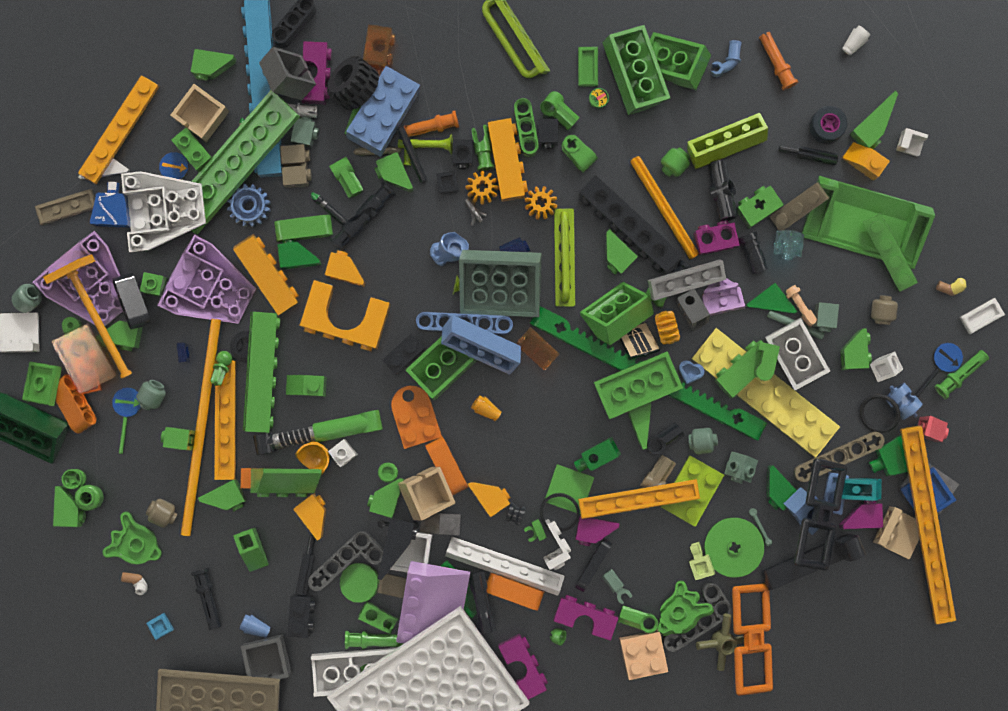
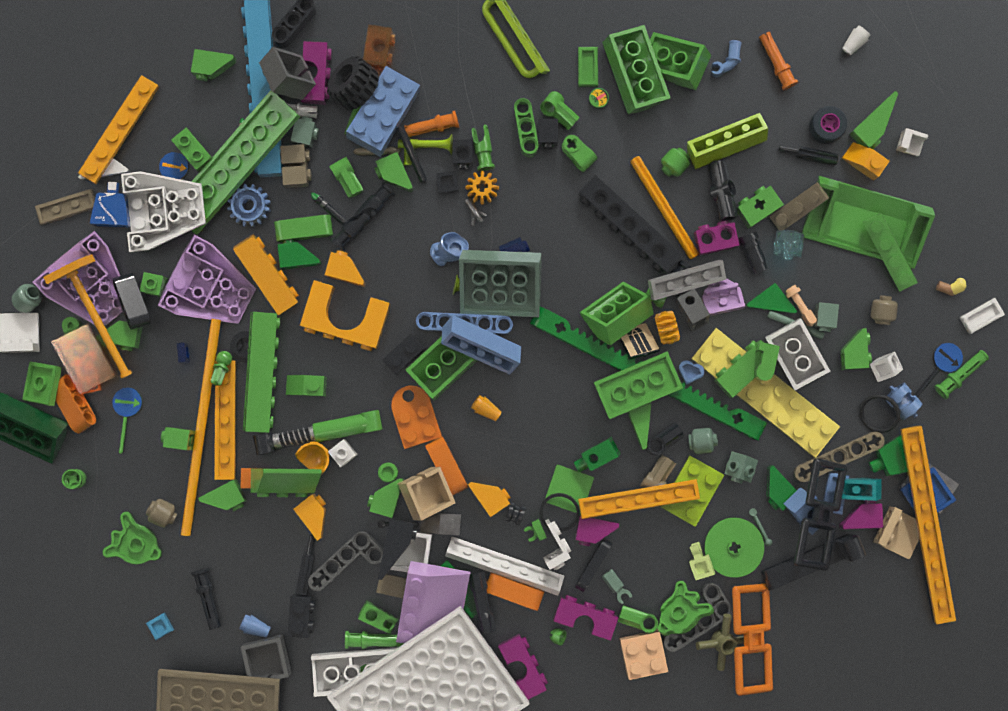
bright green slope [53,486,86,527] -> none
bright green head [75,485,104,511] -> none
arm [121,572,148,595] -> none
sand green head [136,380,166,411] -> none
tan piece [170,84,229,142] -> none
bright green slope [233,527,269,572] -> none
bright green tile [340,563,379,603] -> none
light orange brick [488,118,528,202] -> none
clear orange hinge [516,327,559,371] -> none
light orange gear [524,186,557,220] -> none
lime piece [554,209,575,307] -> none
bright green slope [605,229,638,275] -> none
coral slope [917,416,949,442] -> none

